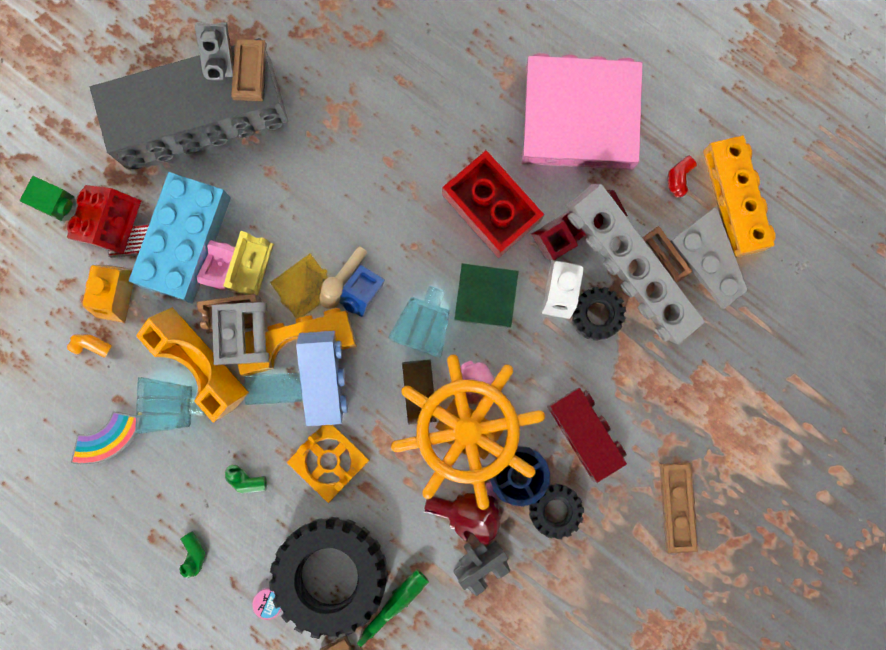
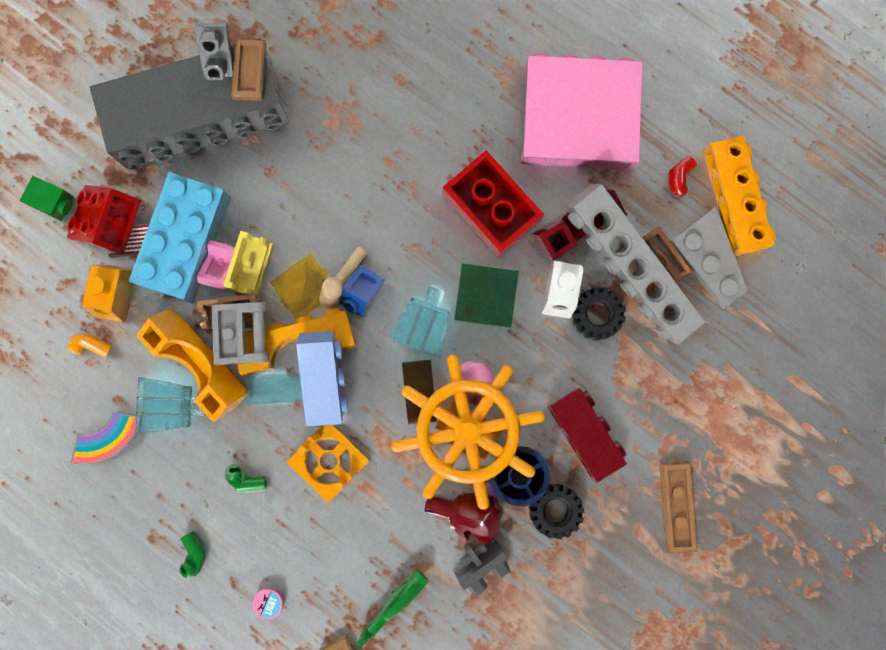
black tyre [269,517,388,640] -> none

